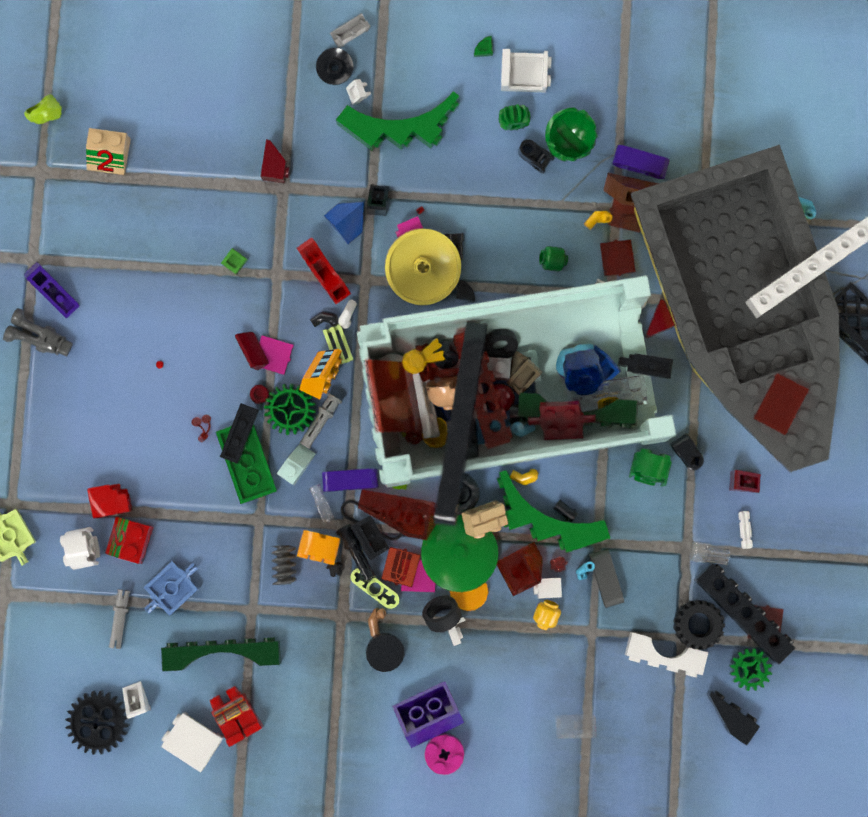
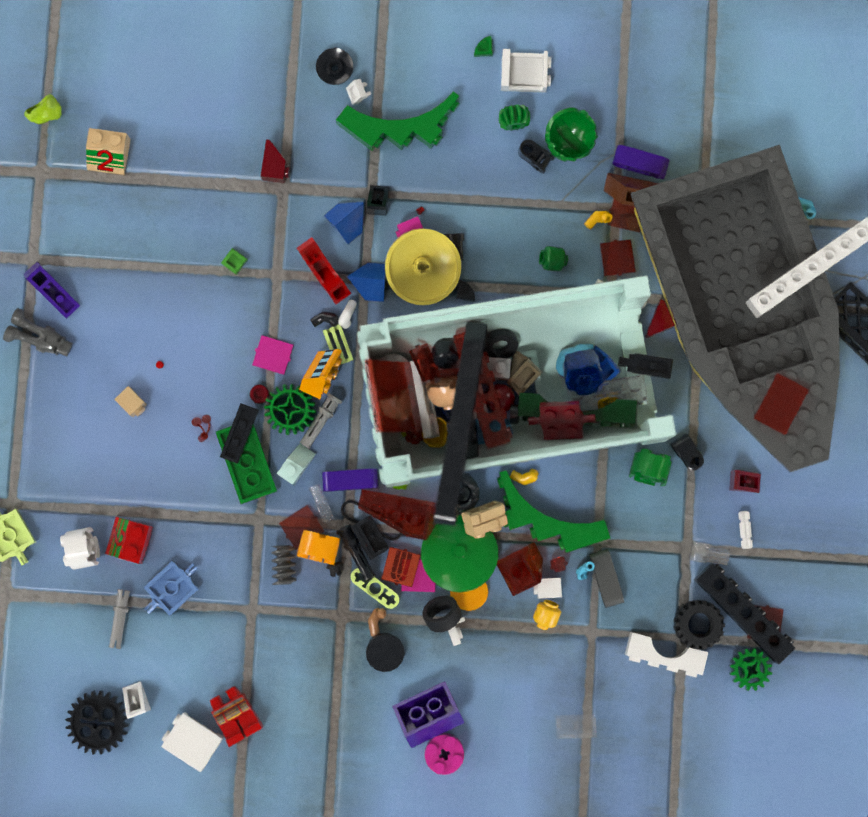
red piece [87,483,132,519] -> none
dark green arch [161,637,281,671] -> none
dark red slope [235,332,269,370] -> none
light grey hinge [330,13,370,48] -> none
yellow piece [402,338,445,374] -> none
medium azure arm [511,422,535,437] -> none
black pin [553,499,578,523] -> none
black slope [707,690,760,746] -> none
none -> tan brick [114,386,147,417]
none -> clear red piece [279,505,325,550]
none -> blue slope [347,263,386,302]

